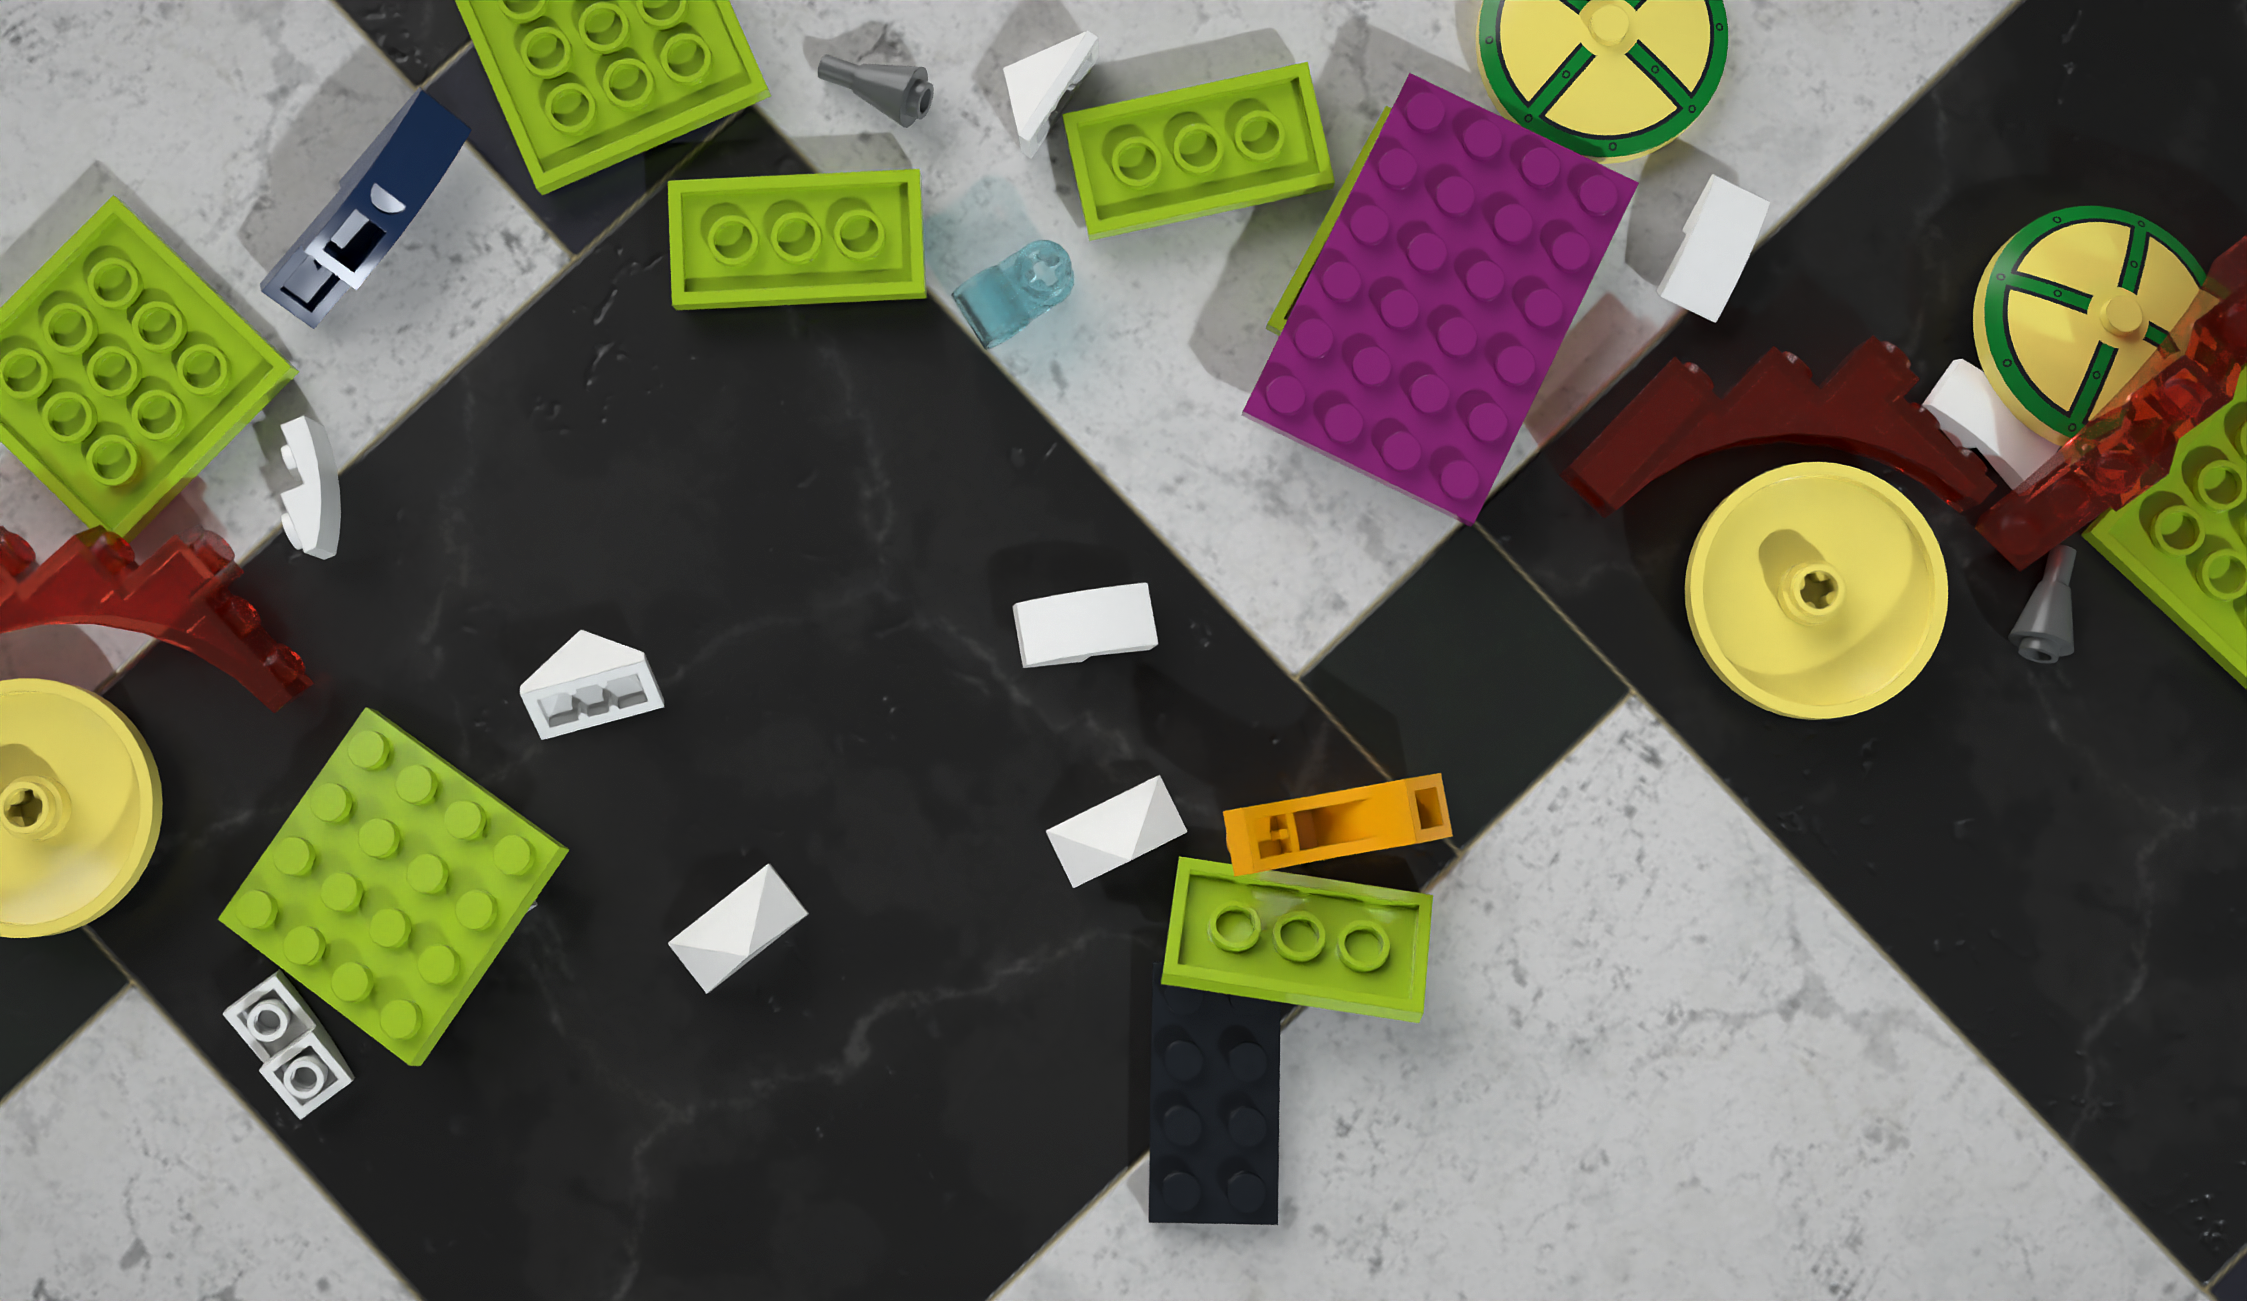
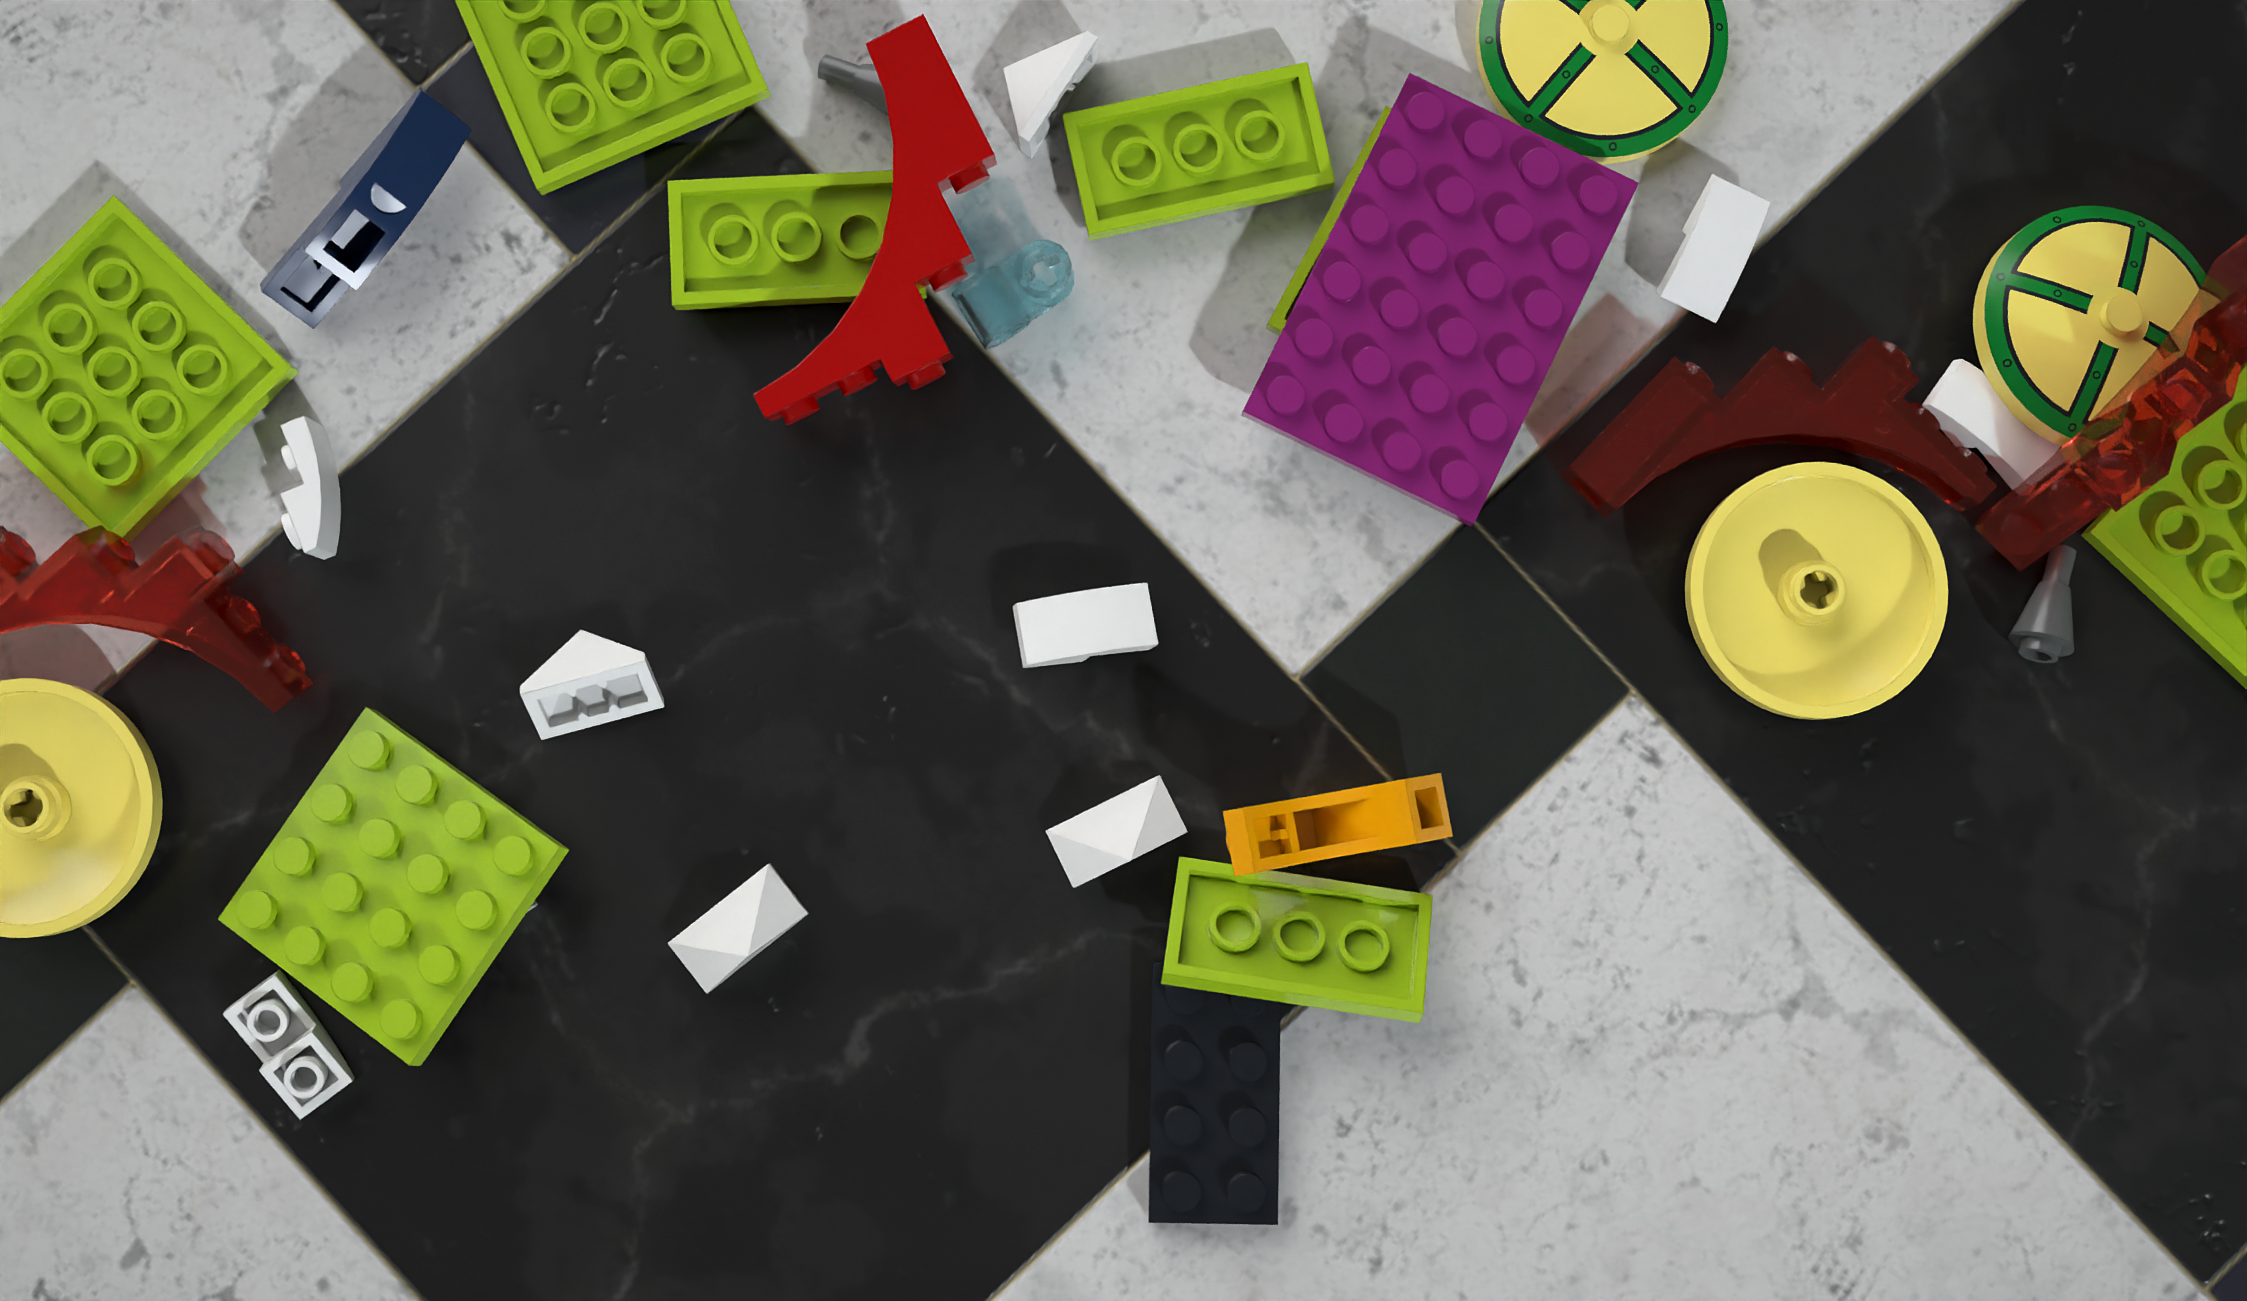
none -> red arch [753,14,997,425]

